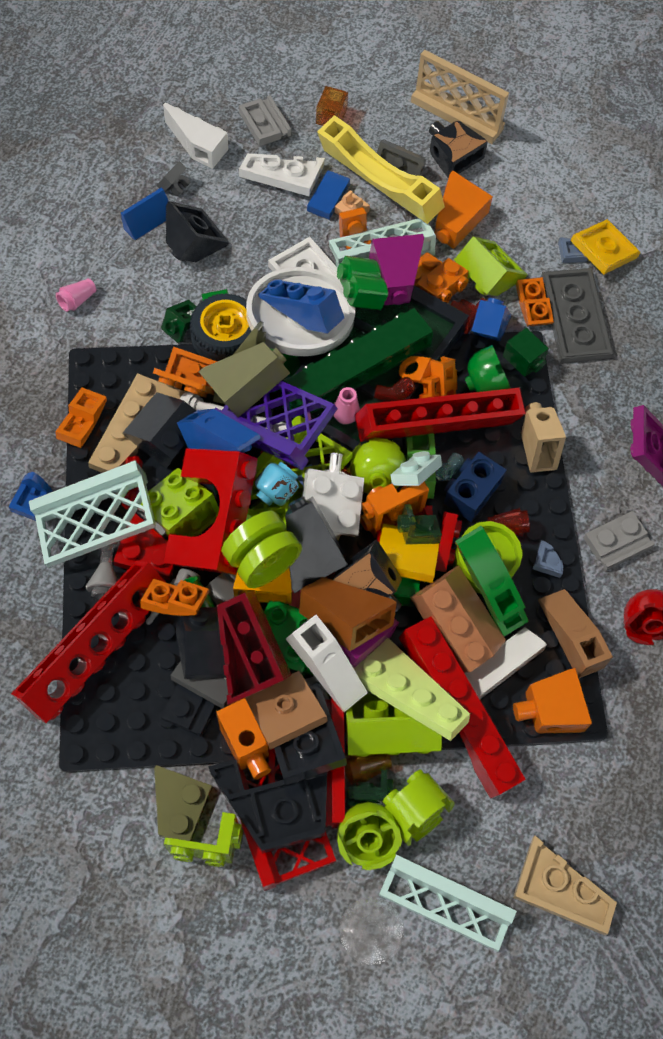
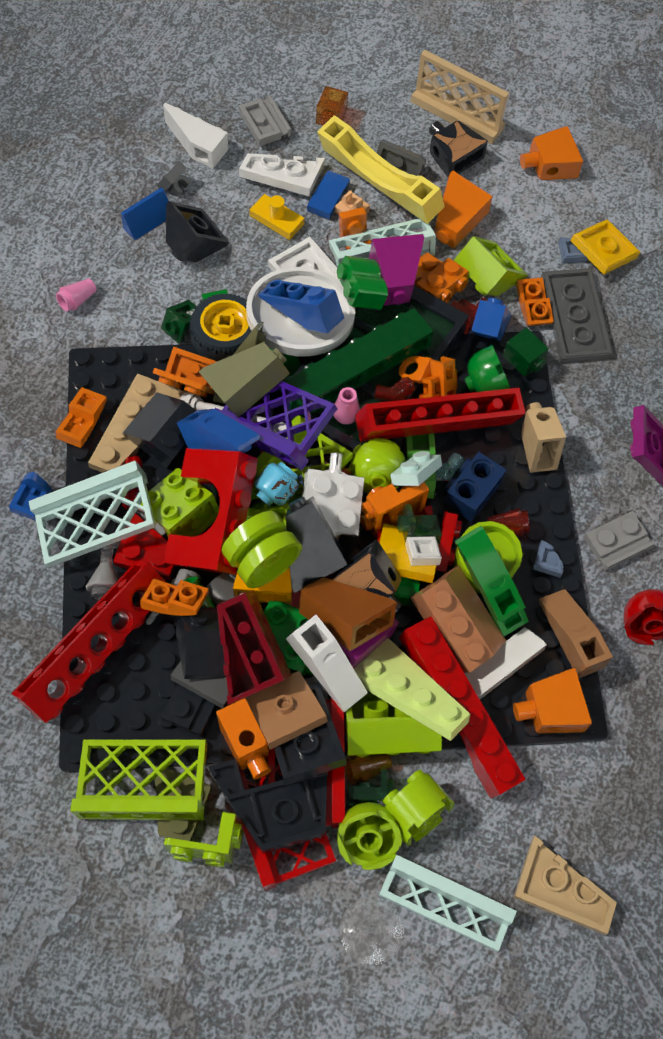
none -> lime fence [70,740,207,820]
none -> yellow tile [249,194,305,240]
none -> white tile [405,537,442,566]
none -> orange torso [520,126,583,180]

